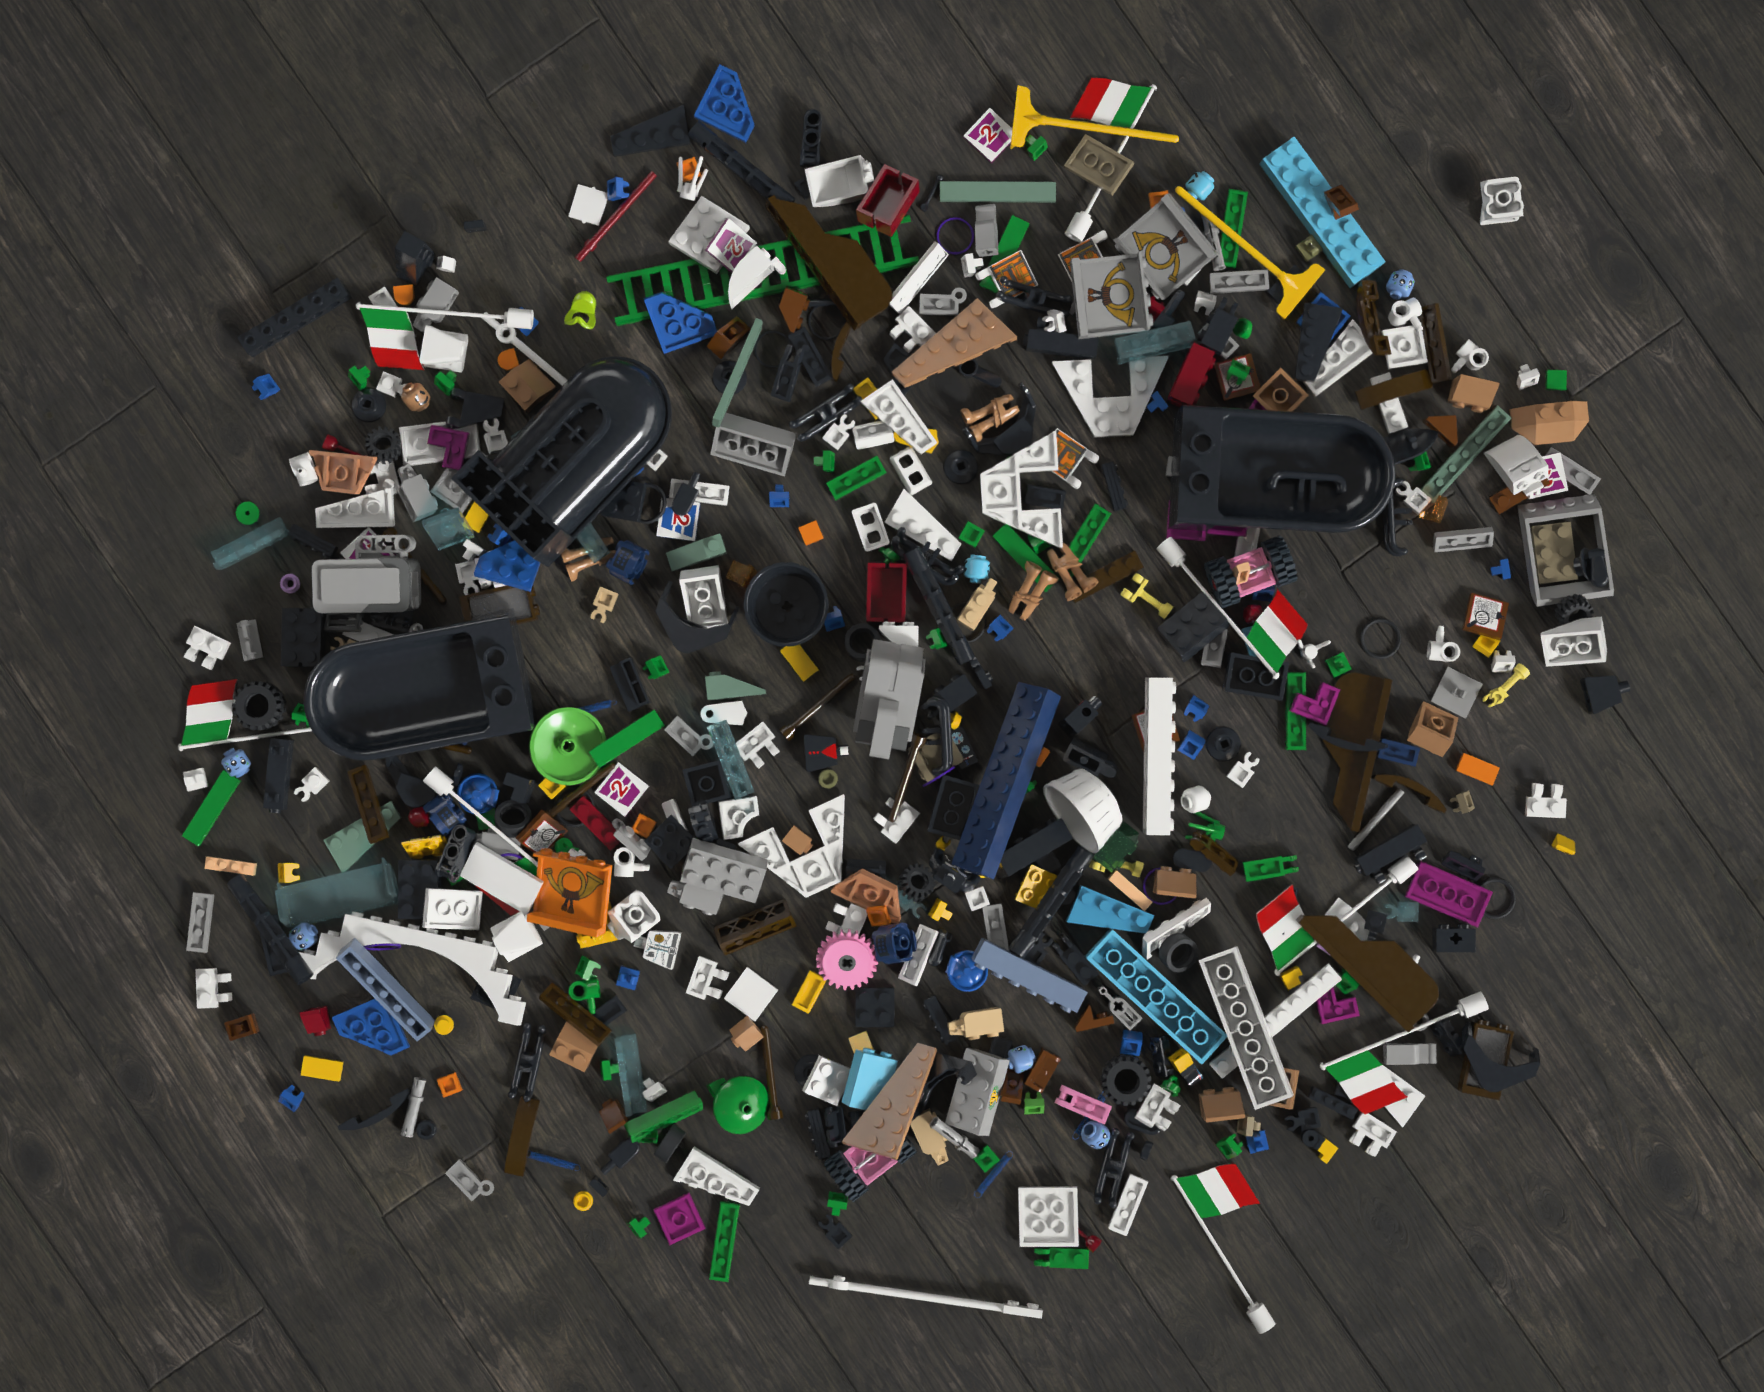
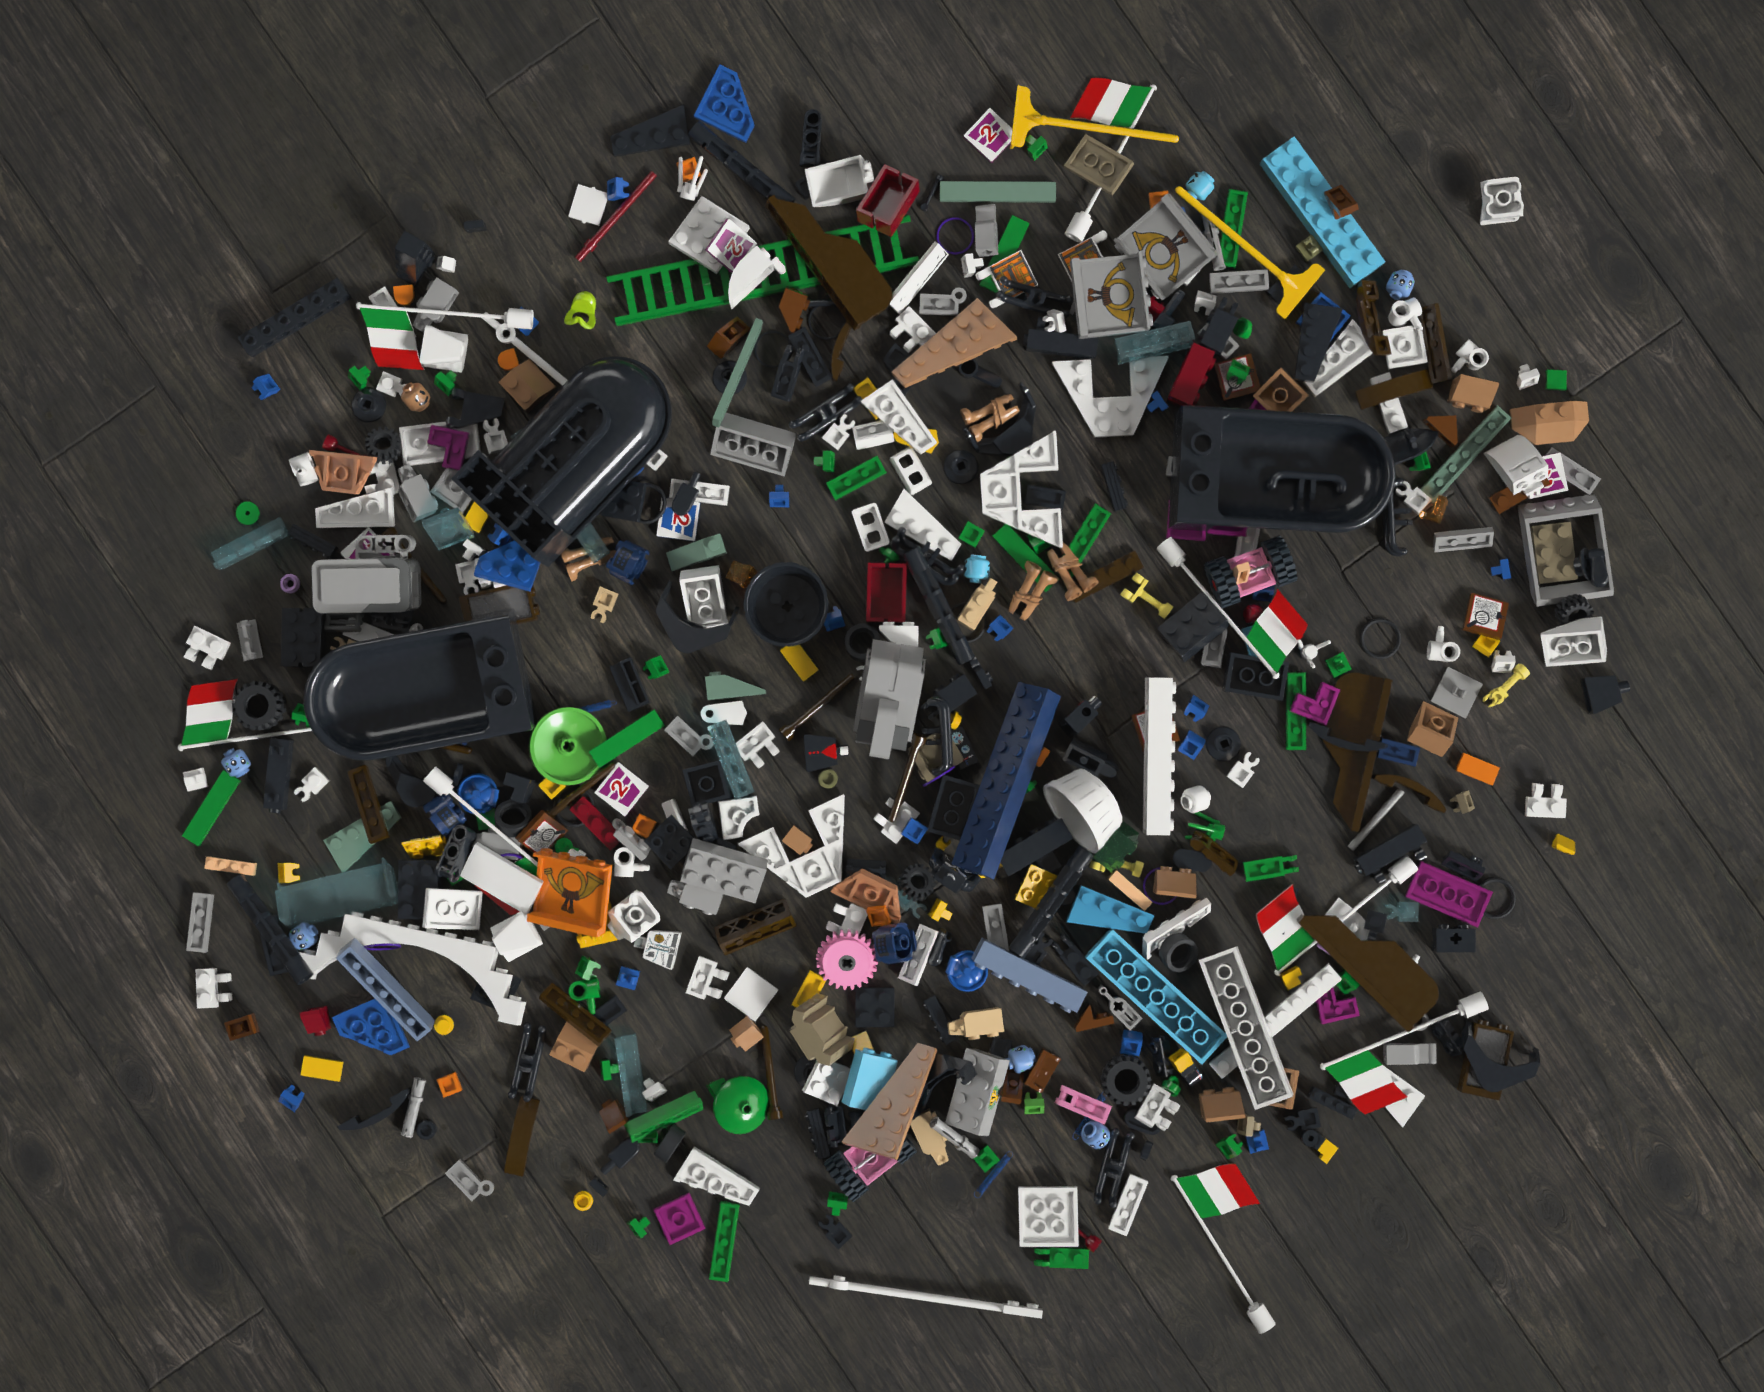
dark red piece [408,806,430,828] -> none
blue piece [528,1151,580,1171] -> none
blue plate [644,292,717,354] -> none
orange tile [799,520,824,546] -> none
white tile [965,886,990,911] -> none
flag [1051,428,1099,489] -> none
white plate [1349,1112,1397,1157] -> none
none -> dark tan slope [790,993,855,1066]
none -> blue tile [901,817,928,845]

